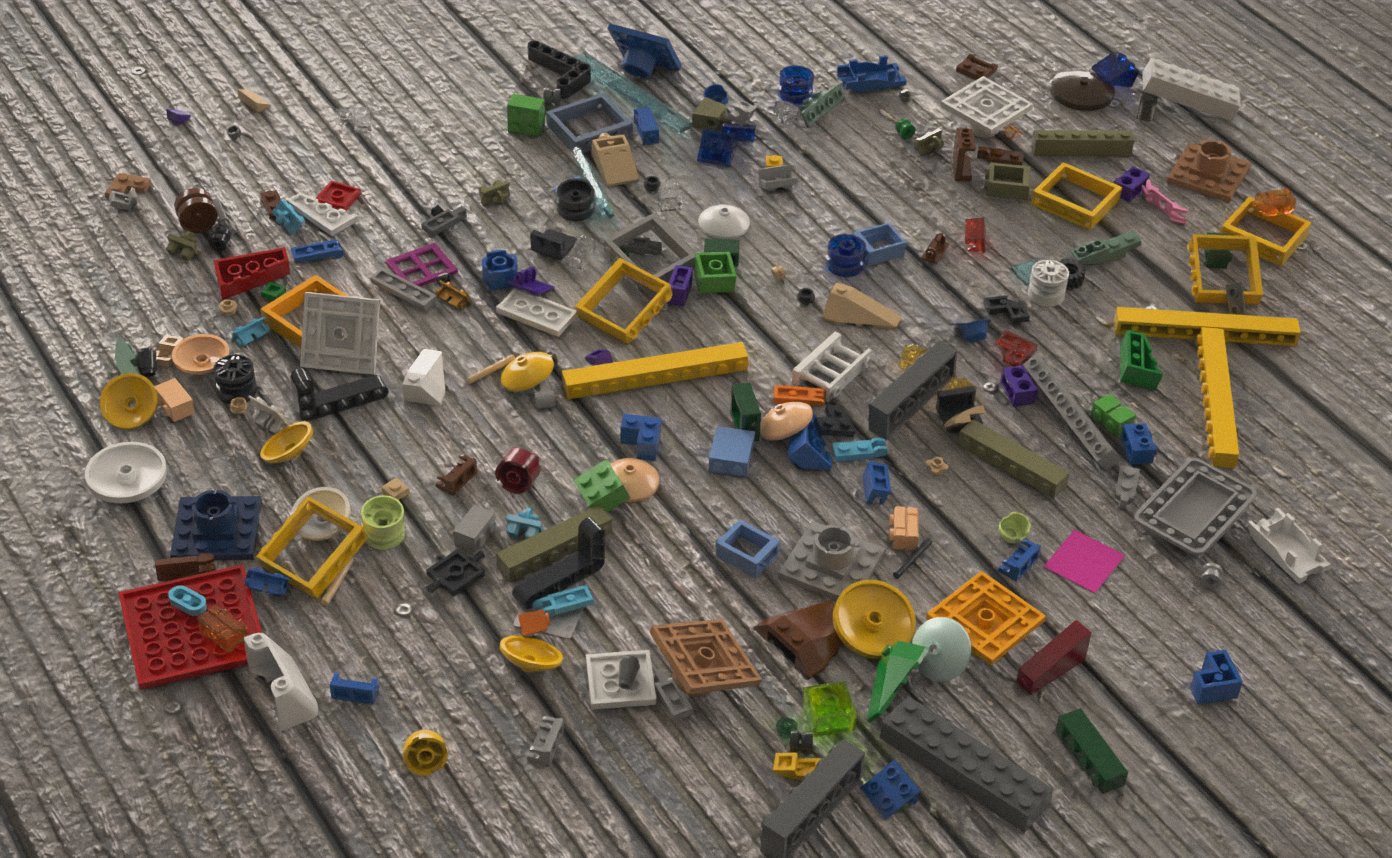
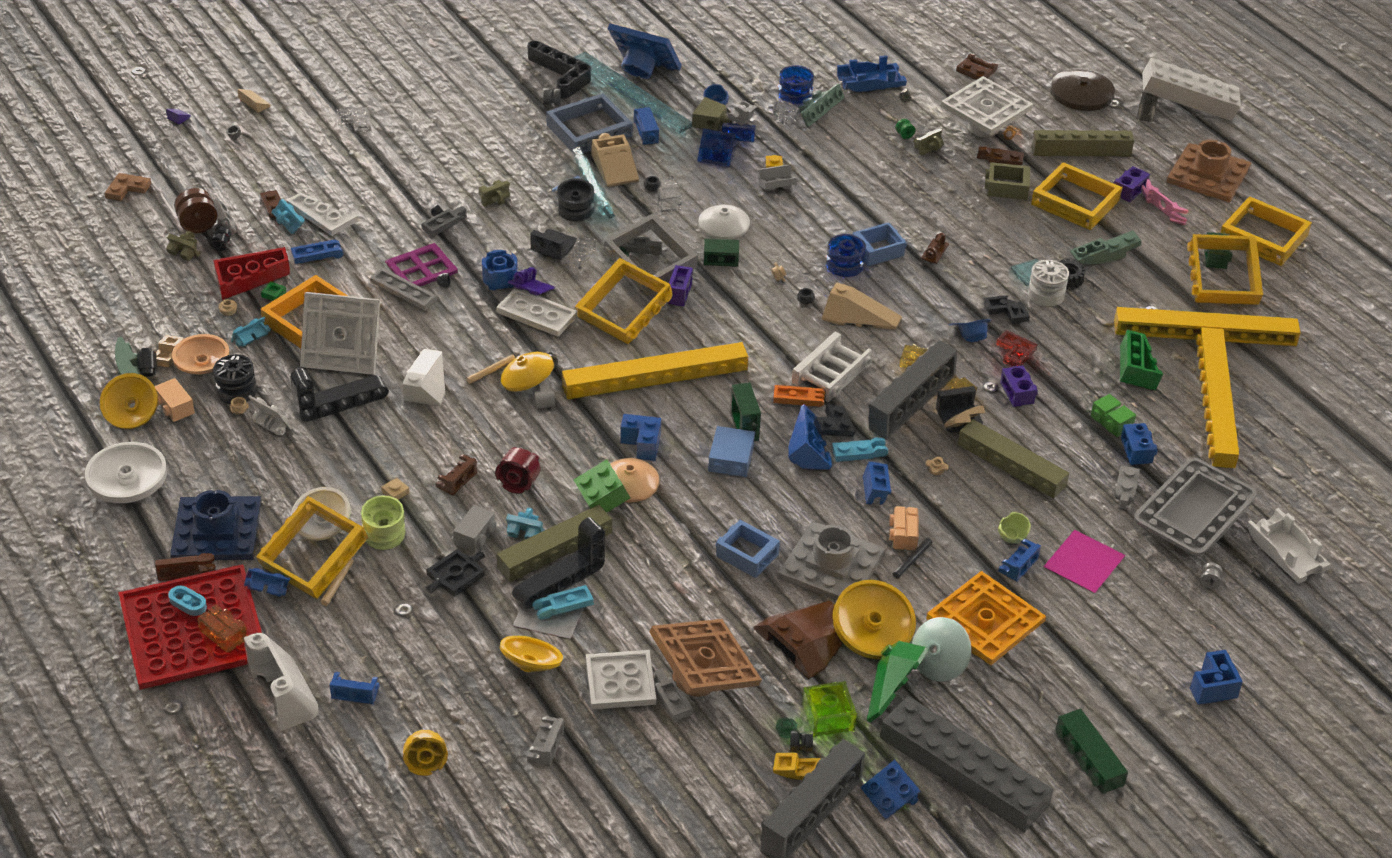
light grey bracket [109,187,138,211] -> none
yellow dish [260,422,313,463] -> none
red tile [315,180,362,211] -> none
pearl gold hinge [435,280,472,310] -> none
bright green brick [507,94,545,137] -> none
orange brick [518,609,551,636] -> none
dark purple slope [585,349,613,366] -> none
dark grey cone [618,656,640,689] -> none
bright green brick [693,252,737,293] -> none
light nougat dish [760,402,813,440] -> none
reddish brown panel [952,128,976,181] -> none
clear red hinge [965,218,986,253] -> none
dark red slope [1016,620,1092,695] -> none
light grey brick [1023,353,1121,471] -> none
clear blue slope [1091,53,1140,87] -> none
dark grey hinge [1225,282,1248,315] -> none
clear orange brick [1254,188,1296,217] -> none

